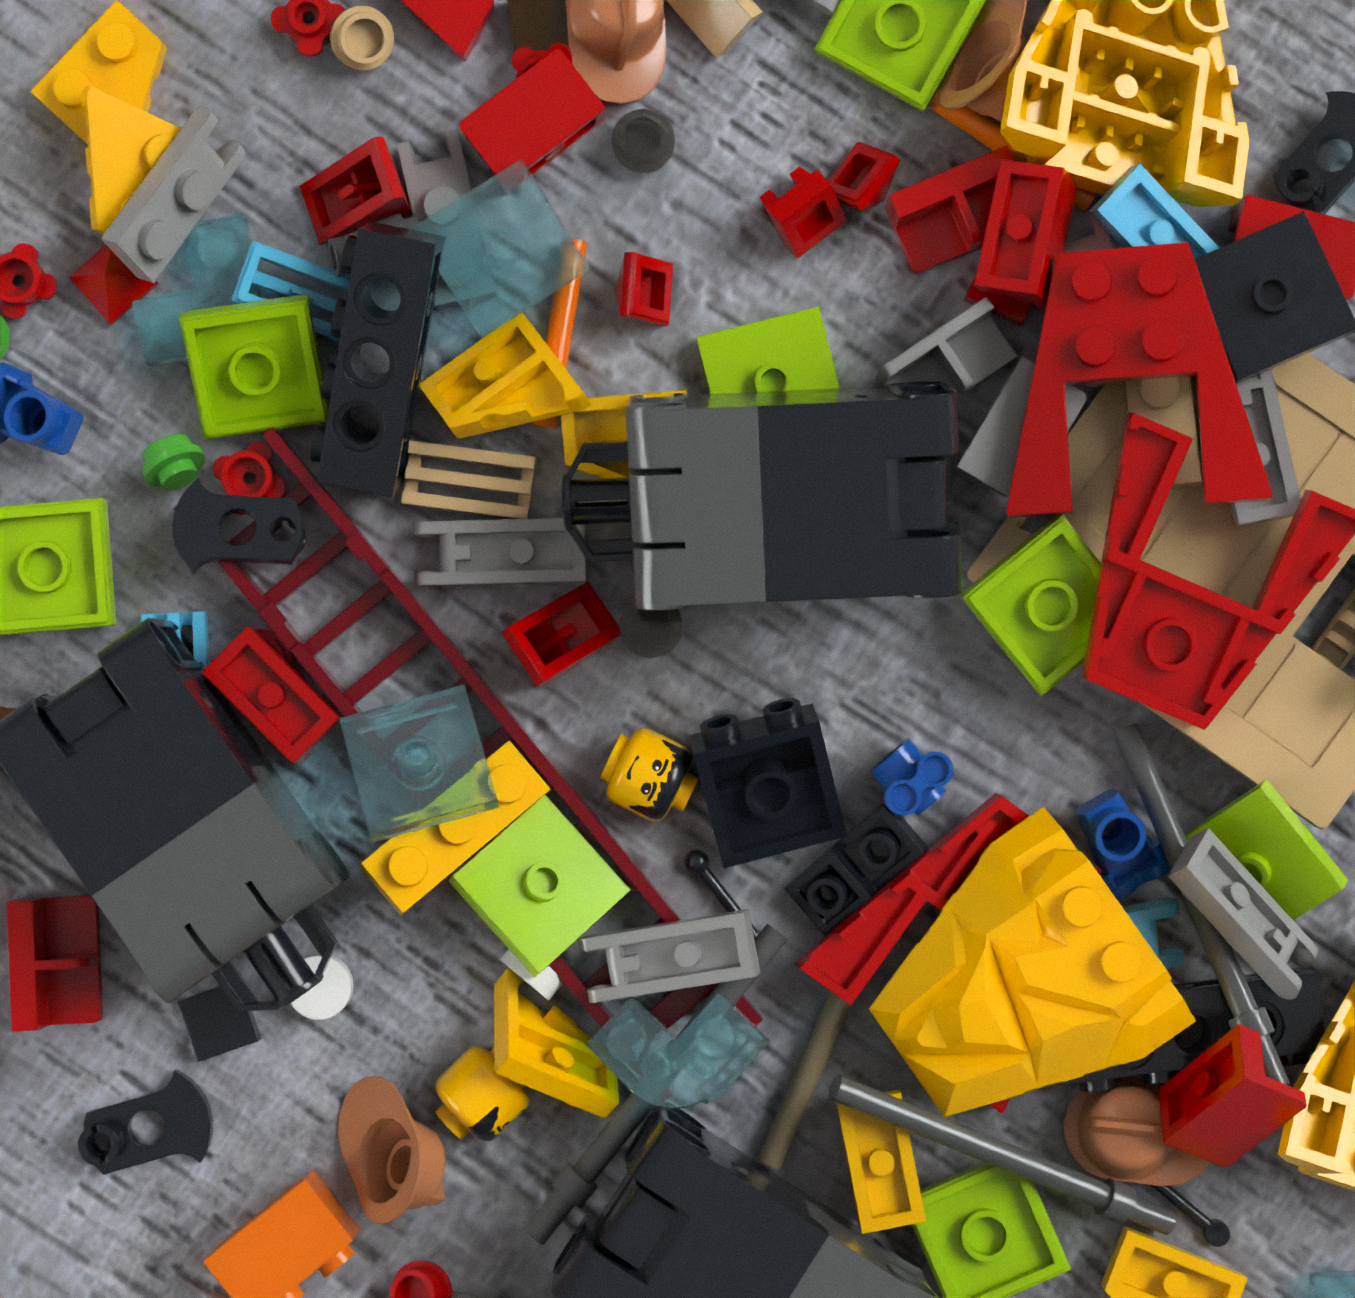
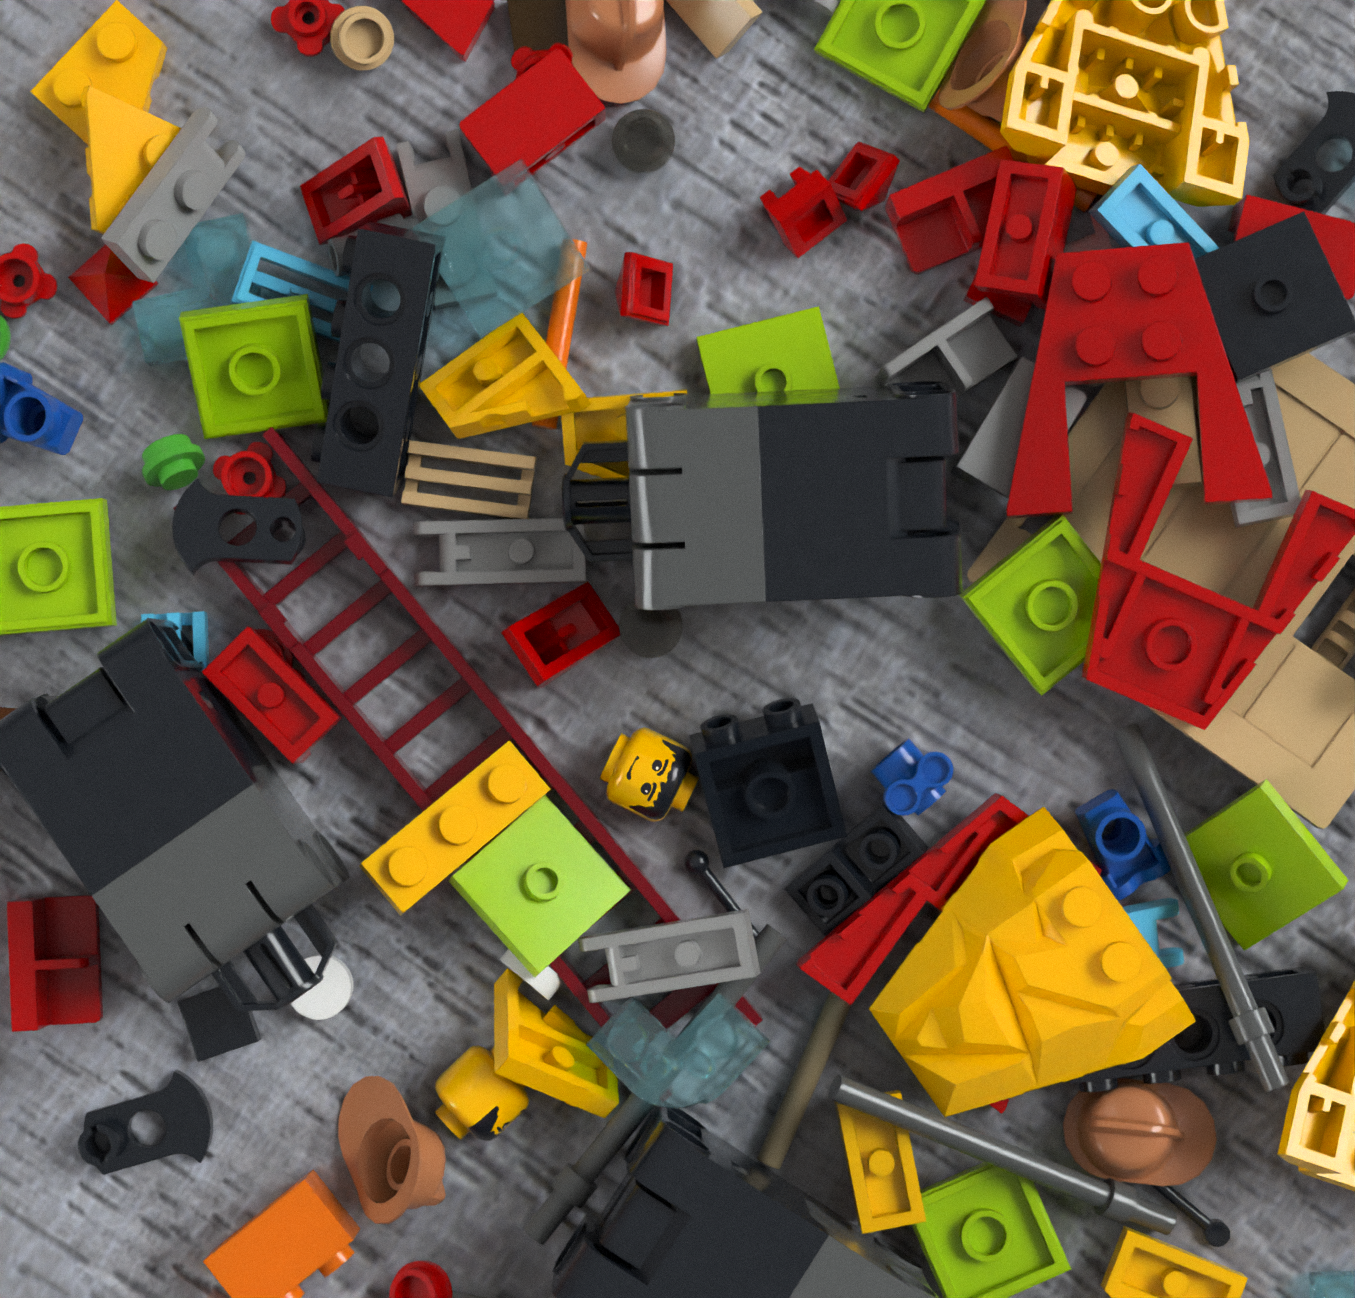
clear light blue plate [339,684,499,843] -> none
red panel [1158,1024,1307,1167] -> none
light grey hinge [1168,828,1318,1000] -> none

